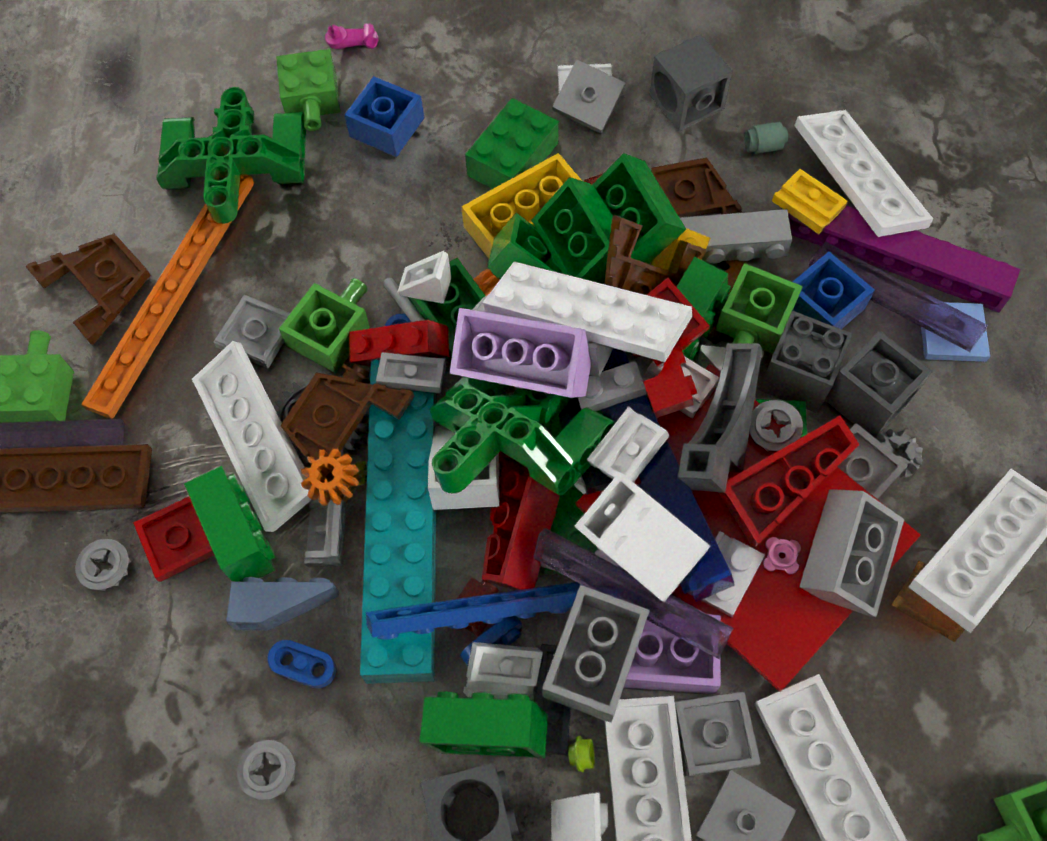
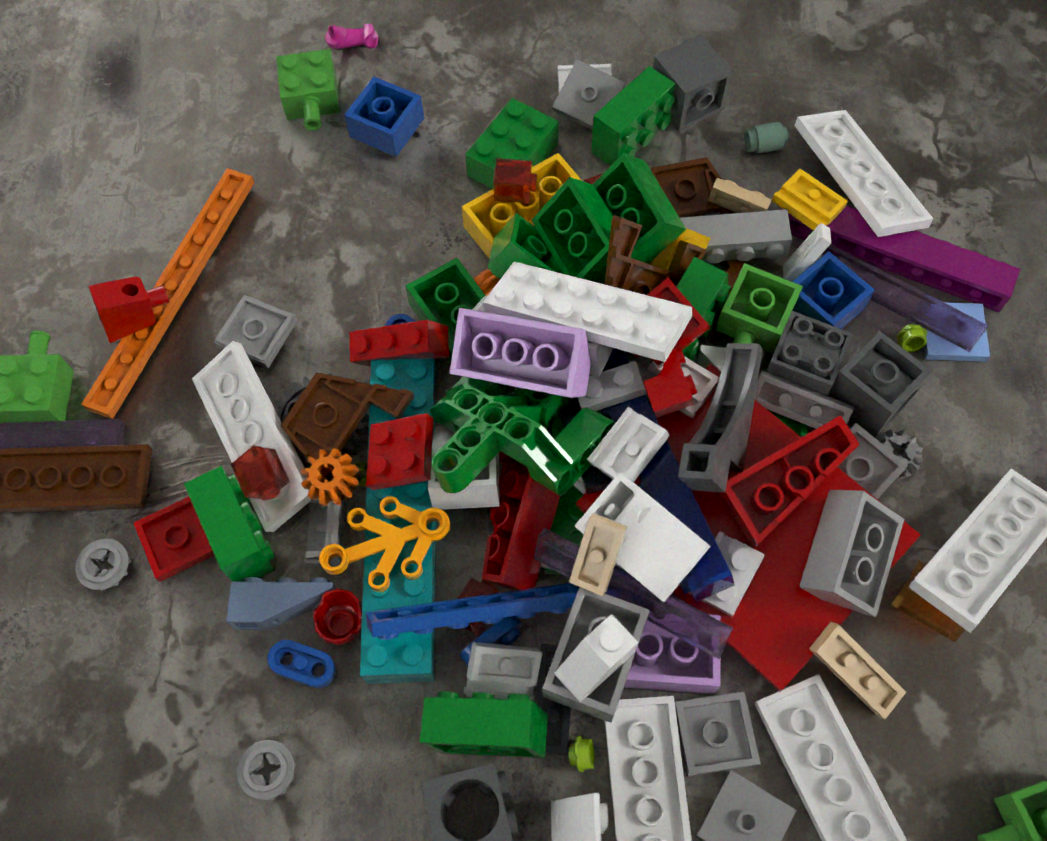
reddish brown wing [26,233,151,345] -> none
green piece [156,87,306,224] -> none
bright green brick [279,278,370,373] -> none
dark orange plate [342,364,370,384] -> none
light grey plate [376,352,446,393] -> none
light grey bar [383,278,425,322] -> none
white slope [397,251,451,304] -> none
light grey gear [749,400,803,452] -> none
bright pink plate [763,537,801,574] -> none
none -> red torso [88,276,169,343]
none -> clear red brick [231,446,290,500]
none -> red hair [313,588,362,646]
none -> light orange plant [319,496,450,592]
none -> red plate [366,413,434,490]
none -> clear red brick [493,158,538,203]
none -> white slope [554,614,638,703]
none -> tan plate [569,513,627,596]
none -> green brick [591,66,676,166]
none -> tan plate [708,178,772,213]
none -> light grey plate [755,370,854,429]
none -> white plate [783,223,831,282]
none -> tan plate [809,622,906,719]
none -> lime plate [897,324,928,352]

